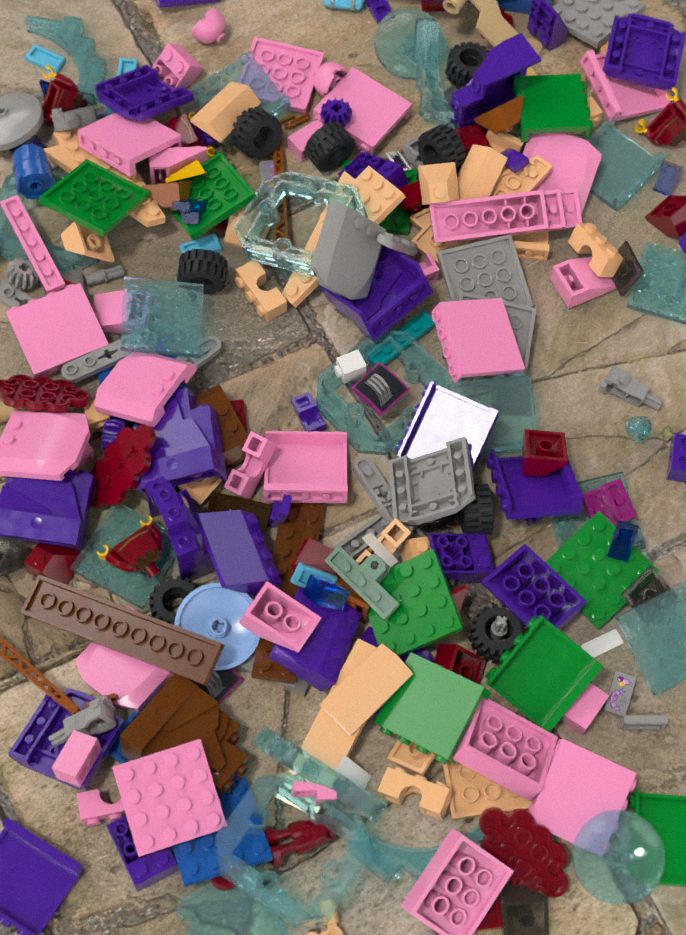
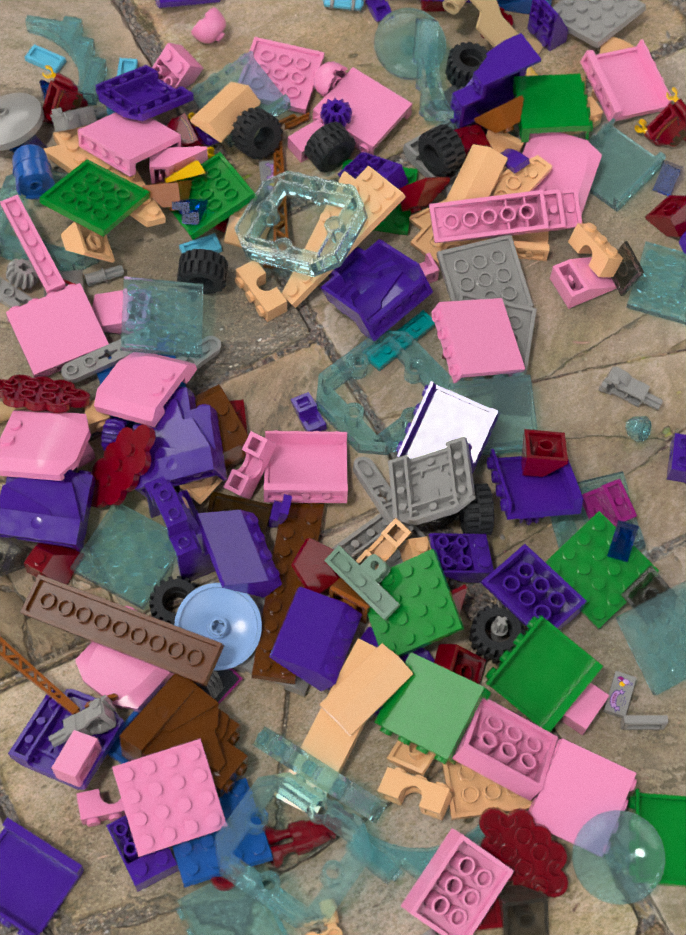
dark red torso [97,516,163,579] -> none
bright pink slope [239,581,321,652] -> none
medium azure tile [290,562,338,597] -> none
bright pink slope [291,782,337,805] -> none
clear blue slope [303,574,350,611] -> none
light grey wedge [310,202,386,300] -> none
white brick [334,350,367,384] -> none
white sticker [336,756,372,791] -> none
slope [350,362,410,417] -> none
white sticker [362,533,398,567] -> none
light grey piece [376,231,418,257] -> none
sticker [385,151,411,171] -> none
light nougat slope [418,162,459,205] -> none
white sticker [581,629,624,658] -> none
dark purple wedge [602,13,686,90] -> none

